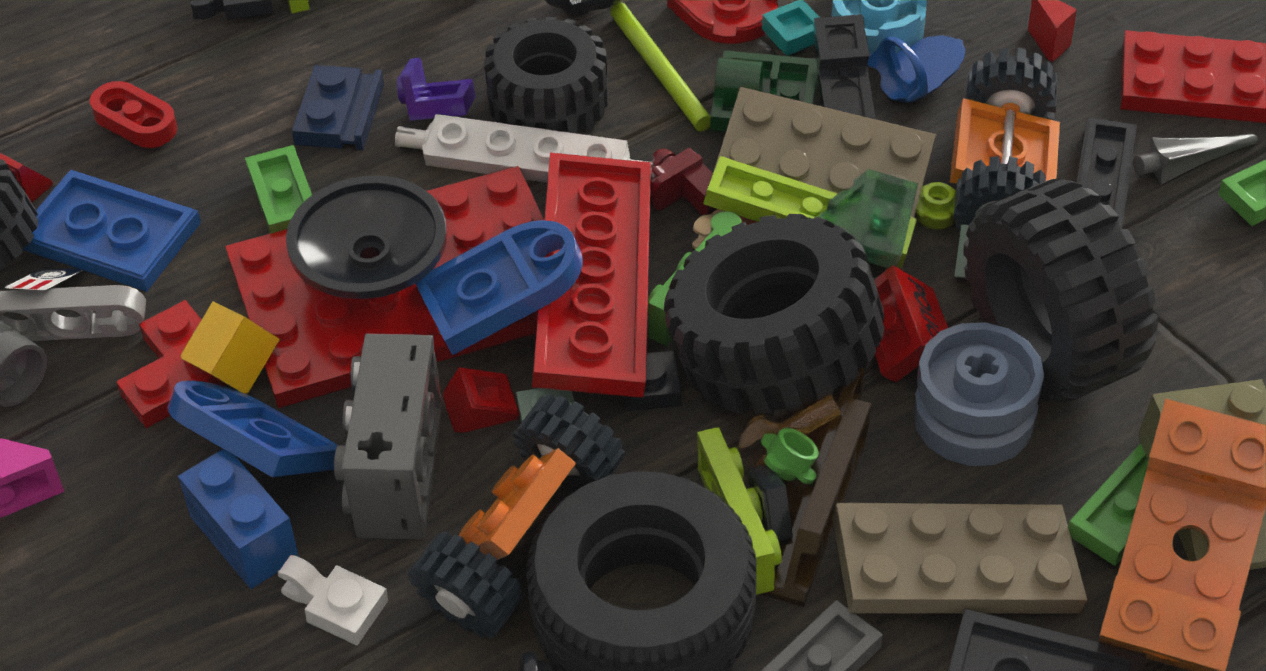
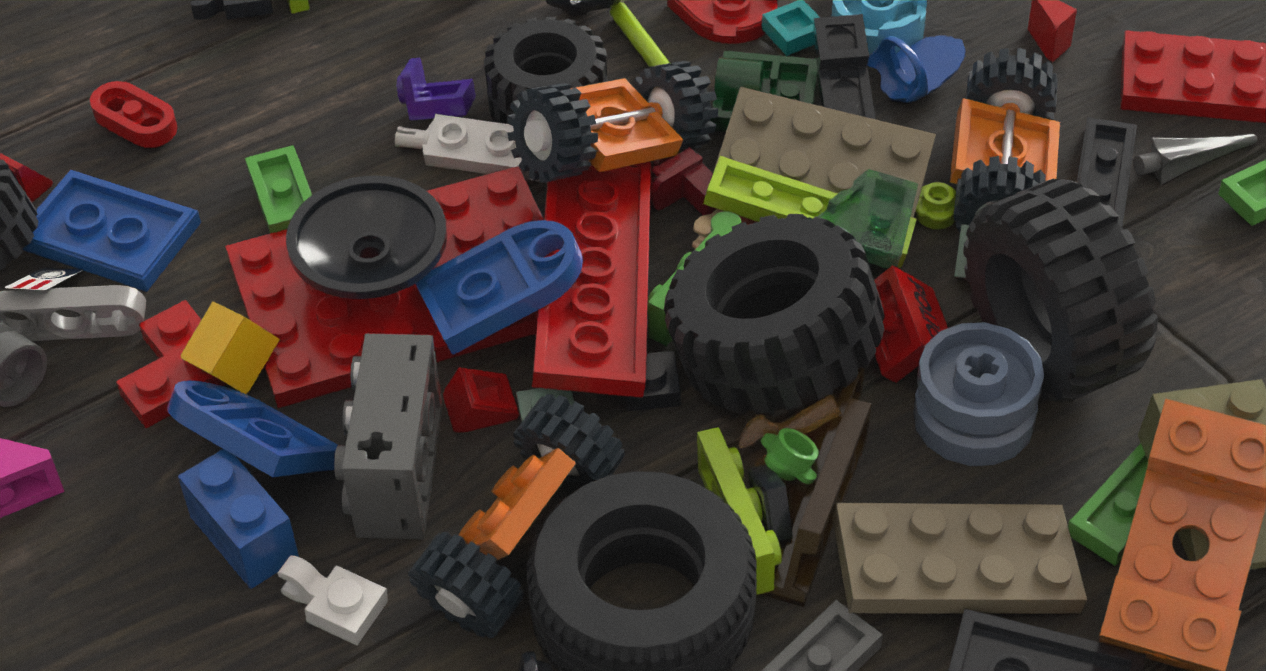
dark blue plate [292,65,384,150] -> none
none -> plate [507,61,718,182]

